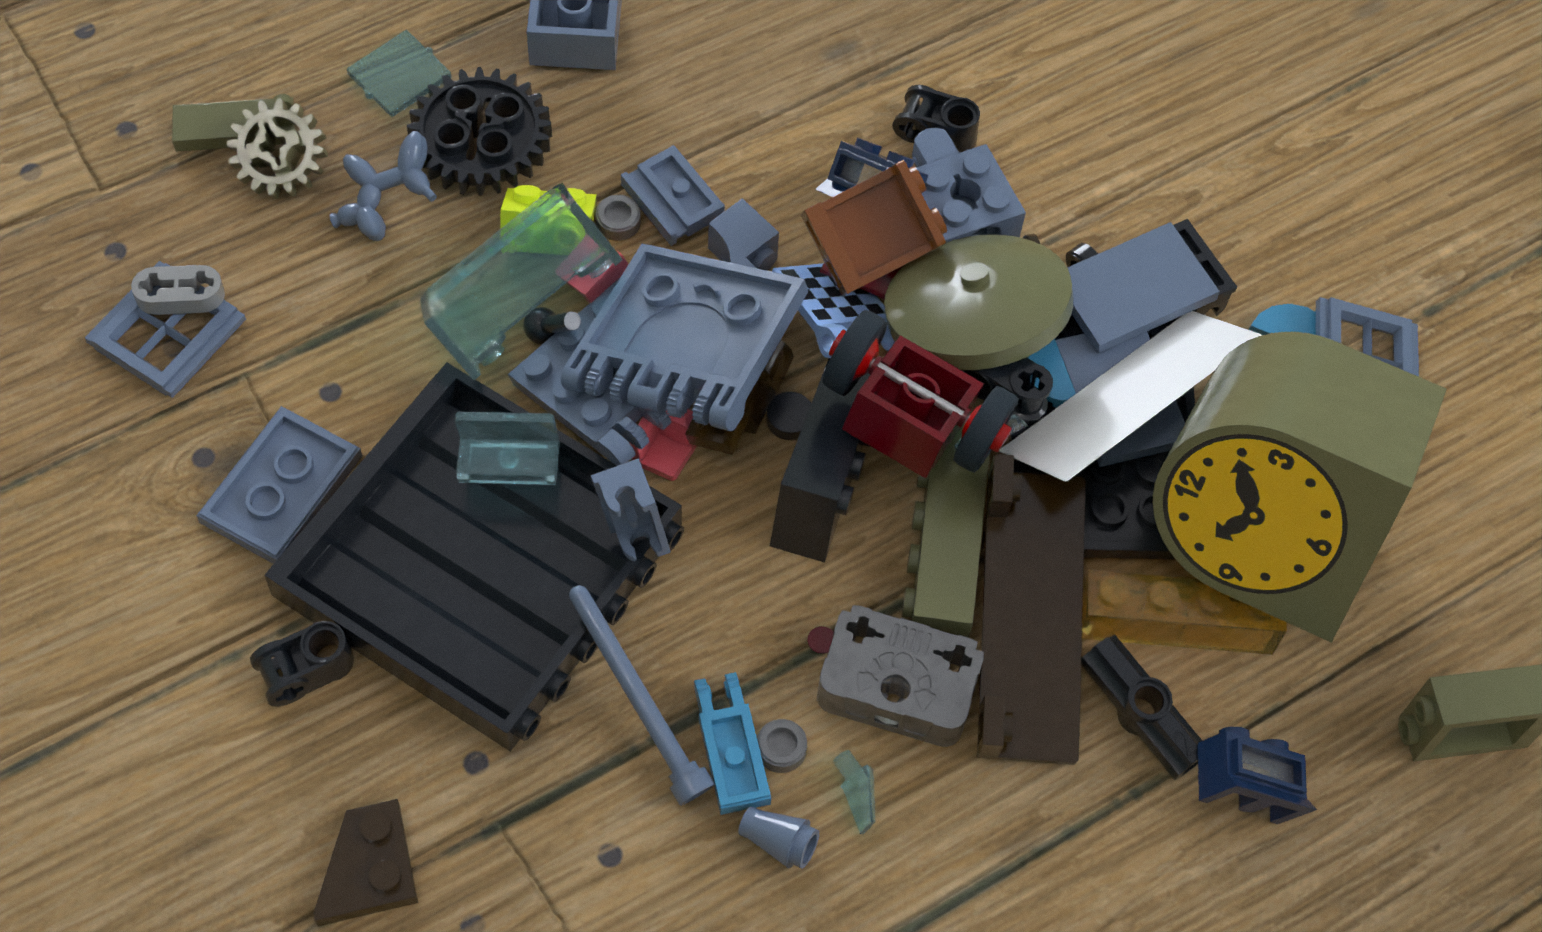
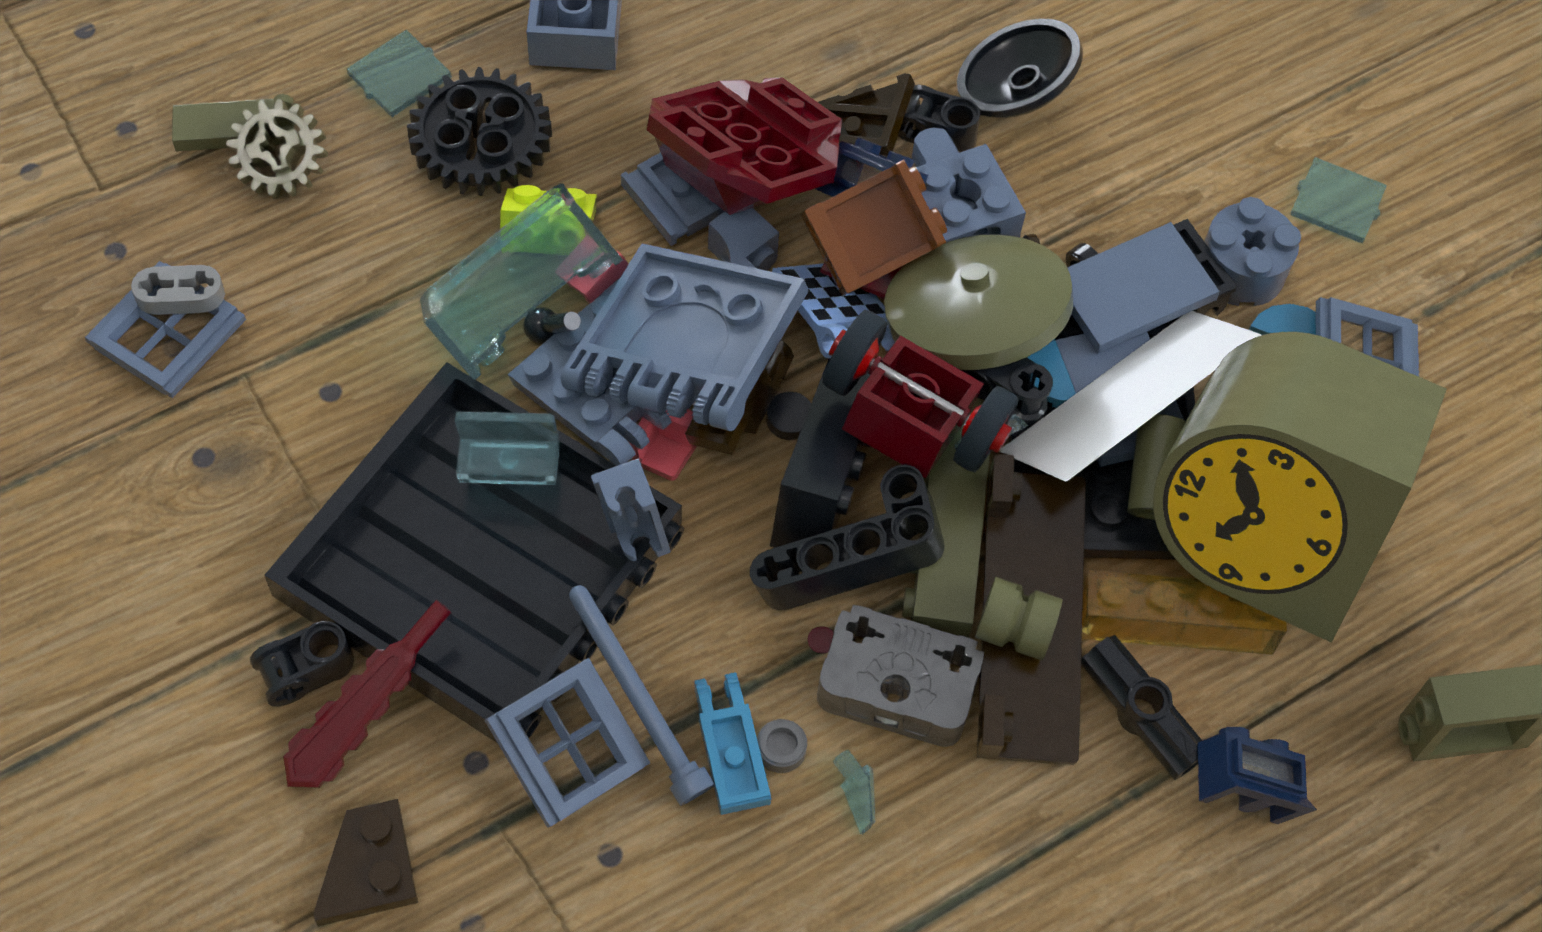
sand blue tile [196,406,362,564] -> none
sand blue piece [330,131,437,241] -> none
flat silver tile [596,195,641,241] -> none
sand blue cone [738,806,819,869] -> none
none -> dark red sword [283,600,452,788]
none -> sand blue piece [484,658,650,828]
none -> dark red piece [646,77,842,215]
none -> black beam [750,464,945,611]
none -> dark brown wing [818,73,915,156]
none -> black dish [957,18,1083,118]
none -> olive wheel [975,576,1063,661]
none -> olive pin [1127,414,1186,520]
none -> sand blue brick [1204,197,1301,306]
none -> clear light blue piece [1290,157,1387,244]

